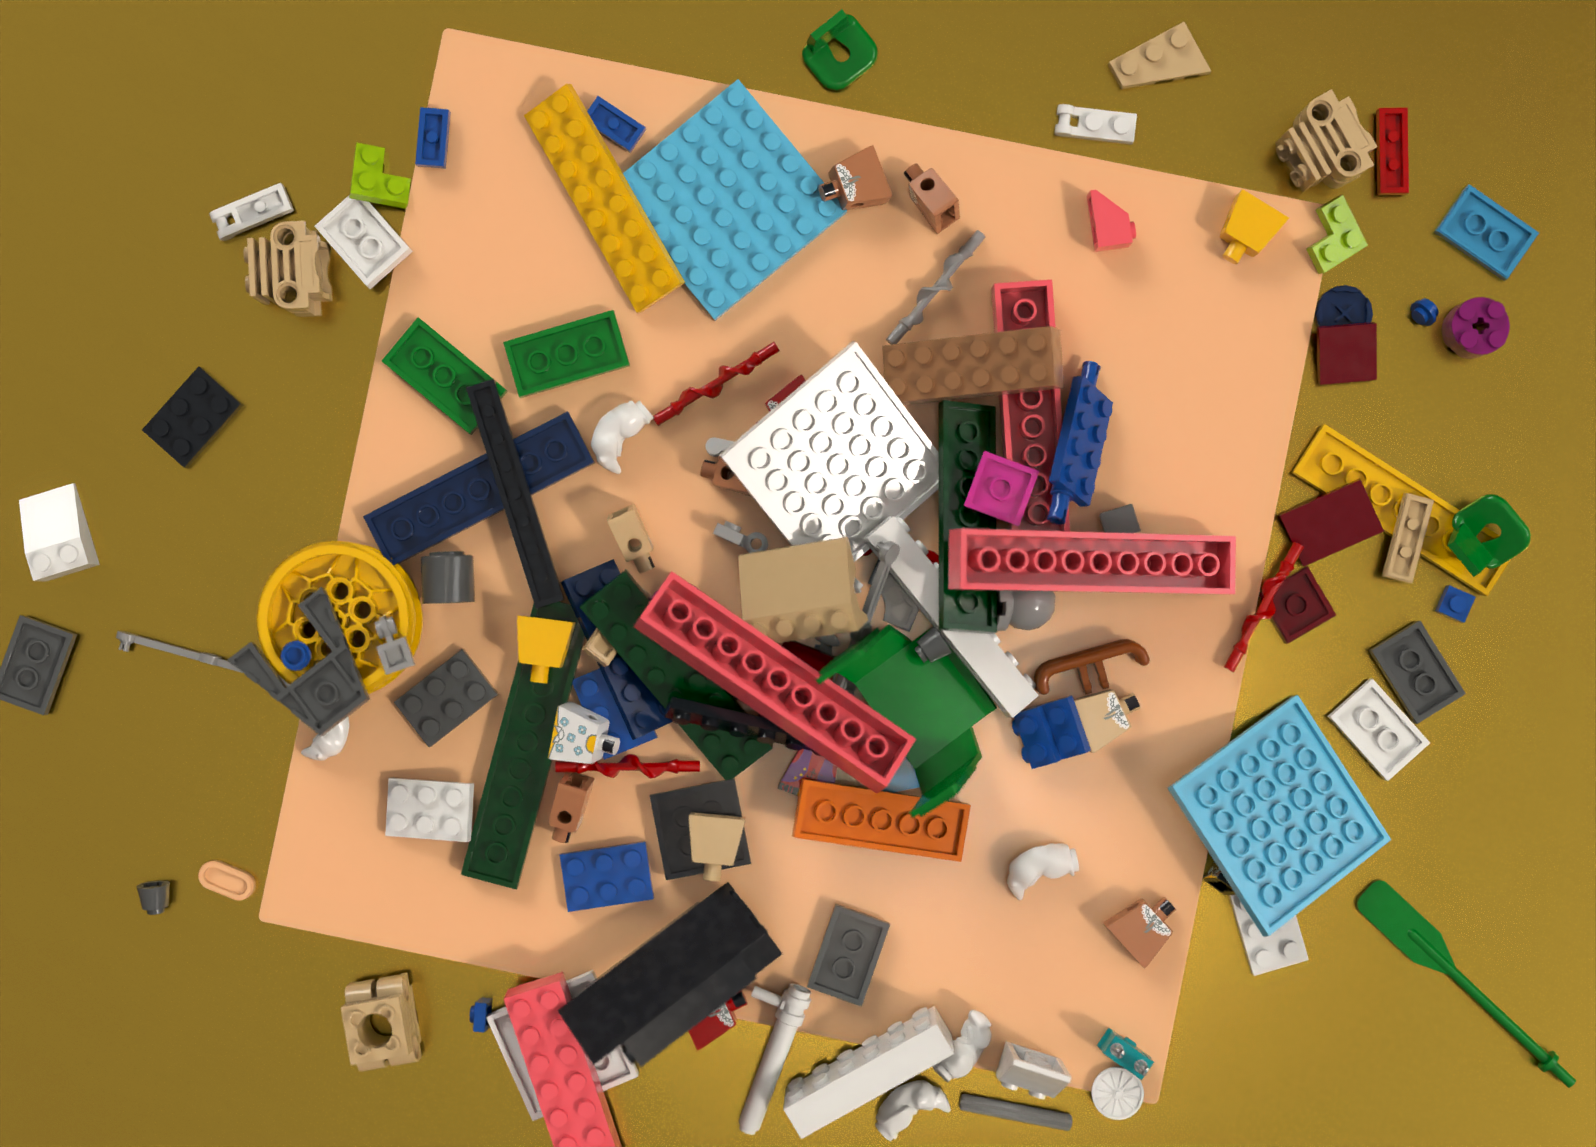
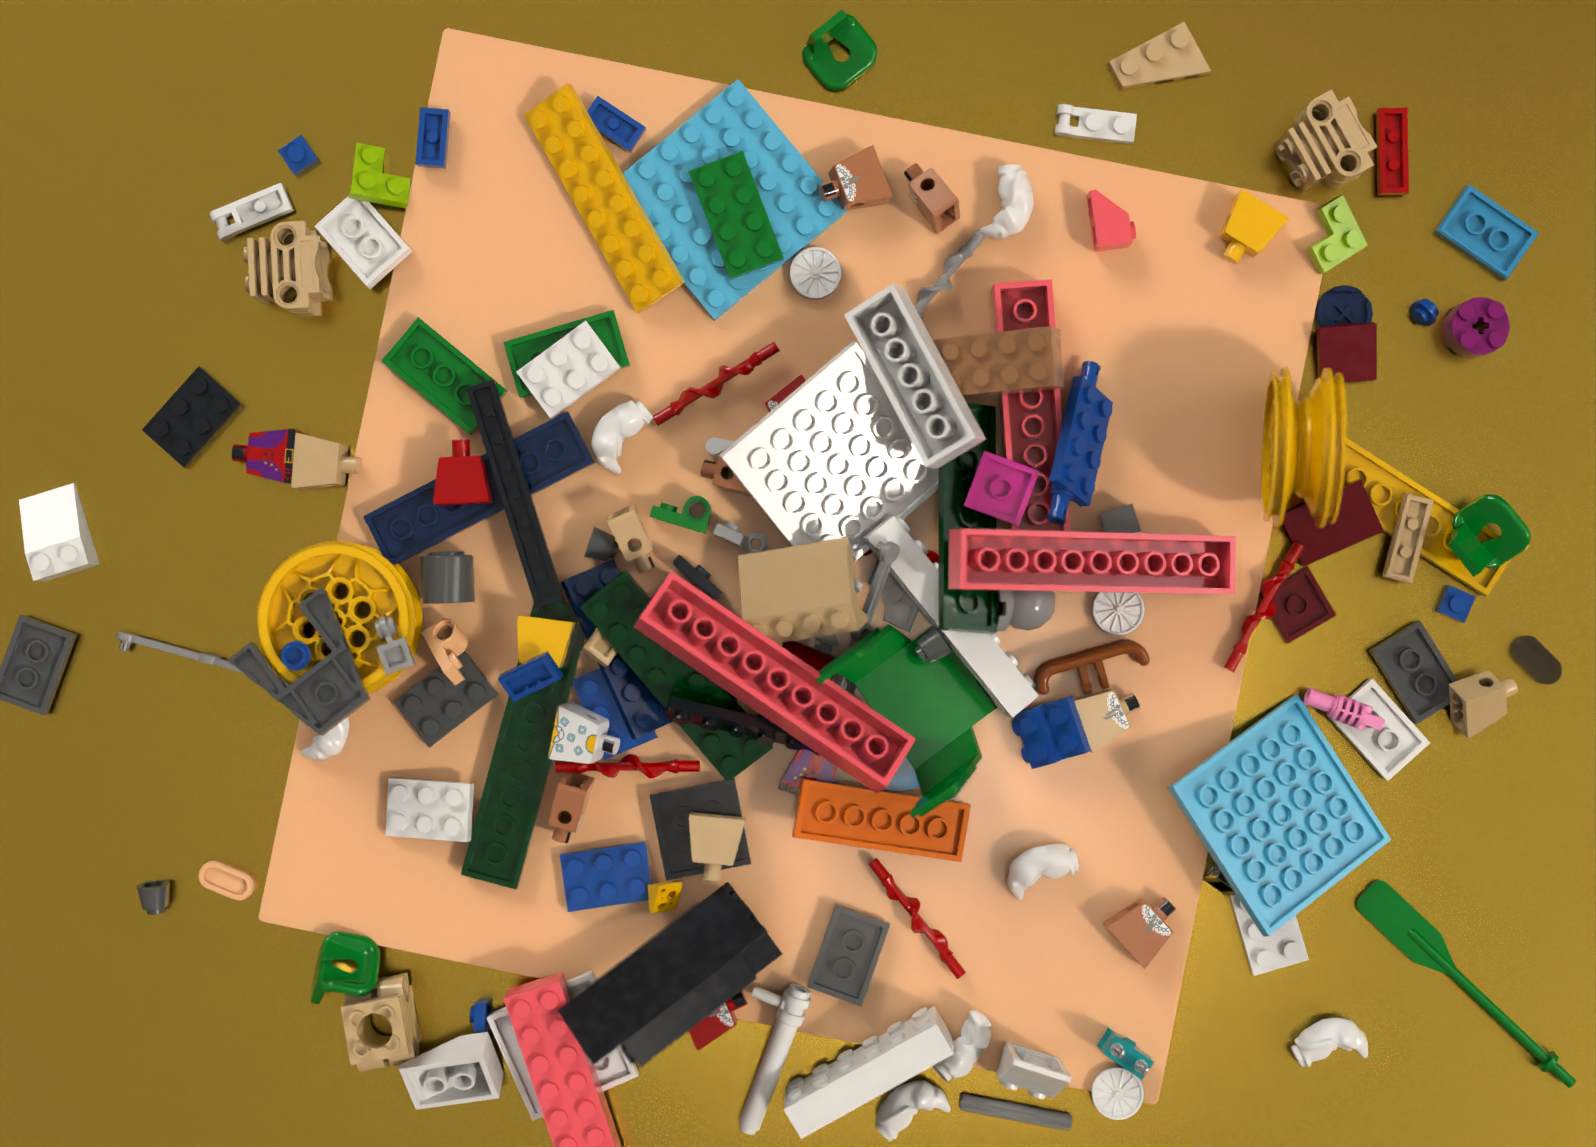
none -> torso [232,429,302,484]
none -> blue plate [278,135,320,176]
none -> tan torso [291,433,362,490]
none -> green piece [310,931,380,1004]
none -> white slope [399,1032,504,1110]
none -> light nougat plate [421,619,468,686]
none -> red torso [433,439,493,506]
none -> blue plate [498,651,563,702]
none -> white plate [516,321,621,419]
none -> dark grey hat [584,526,619,561]
none -> yellow slope [648,881,682,914]
none -> green plate [650,496,712,534]
none -> black plate [673,555,723,601]
none -> green plate [689,151,784,280]
none -> white wheel [790,247,841,299]
none -> white brick [844,284,986,469]
none -> red piece [868,858,966,979]
none -> white animal [980,164,1034,239]
none -> white wheel [1092,592,1145,635]
none -> yellow wheel [1261,367,1346,528]
none -> white animal [1290,1018,1368,1068]
none -> bright pink hinge [1303,687,1385,731]
none -> tan torso [1449,671,1518,739]
none -> clear smoke tile [1510,635,1562,685]

